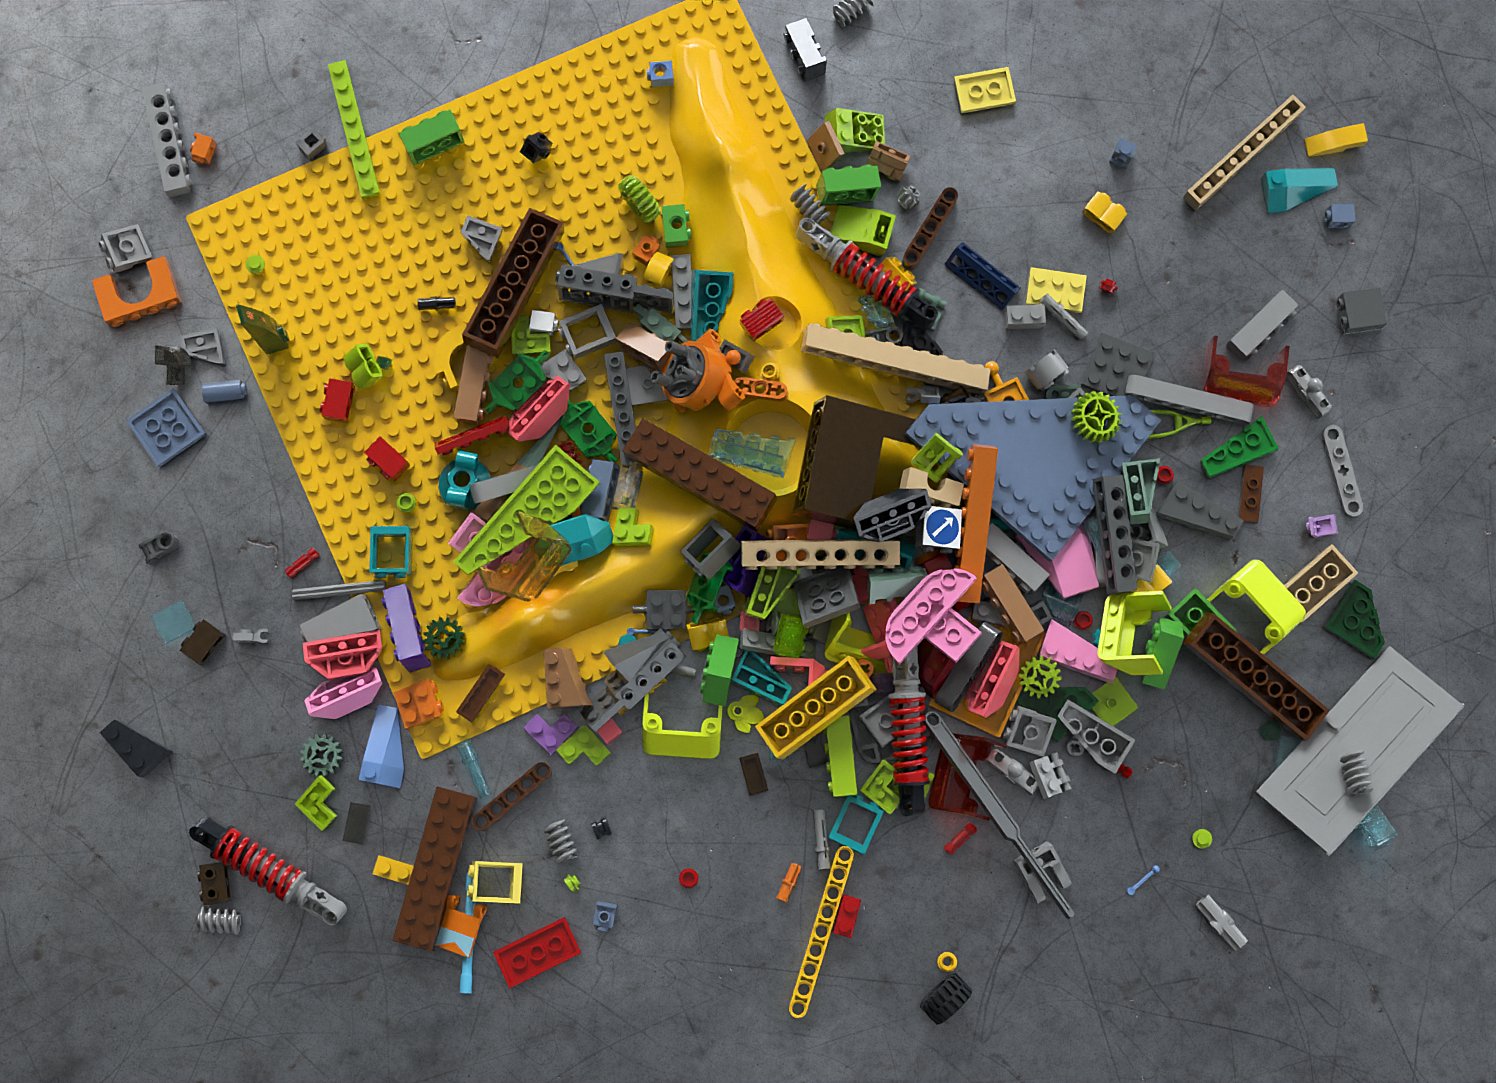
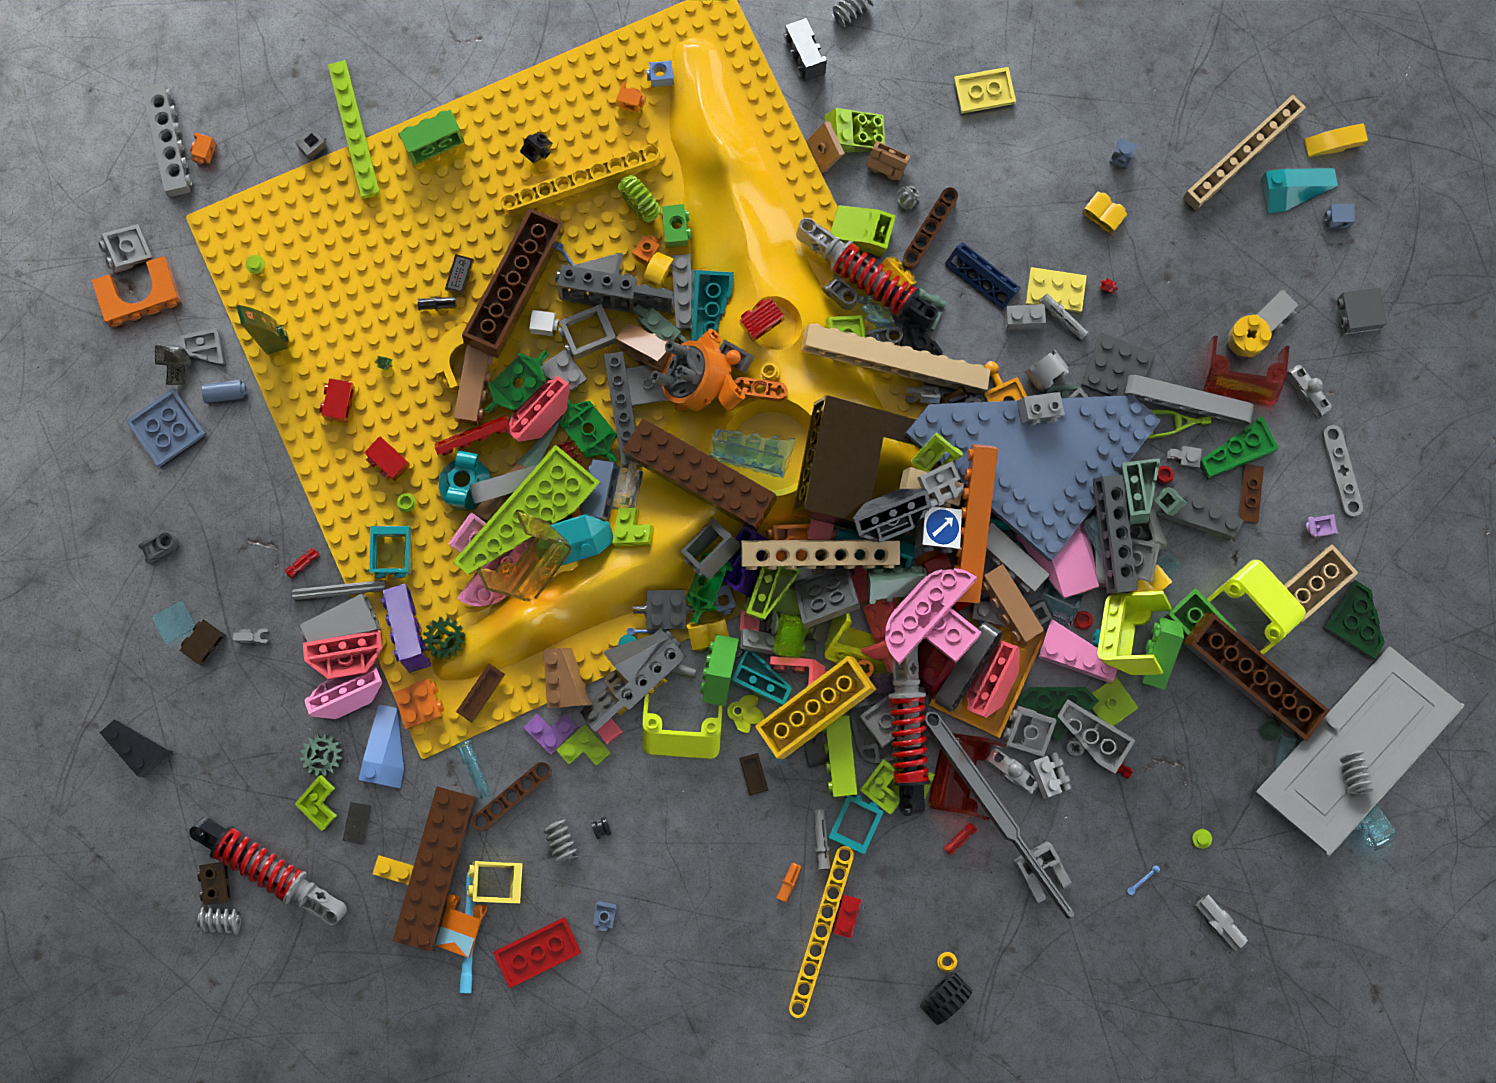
lime brick [343,344,382,389] -> none
light grey wing [461,215,503,263] -> none
lime plate [511,316,551,356] -> none
lime plate [563,874,581,893] -> none
red plate [679,868,699,888] -> none
light grey piece [790,184,830,224] -> none
bright green brick [816,164,881,206] -> none
lime gear [1019,655,1062,698] -> none
lime gear [1070,391,1122,443] -> none
none -> tile [445,254,474,296]
none -> yellow beam [501,145,660,216]
none -> orange brick [616,83,646,113]
none -> dark grey piece [822,274,857,310]
none -> light grey plate [917,461,964,508]
none -> light grey brick [1017,392,1064,426]
none -> sand green brick [1154,487,1187,516]
none -> light grey plate [1167,446,1202,469]
none -> yellow brick [1228,314,1272,358]

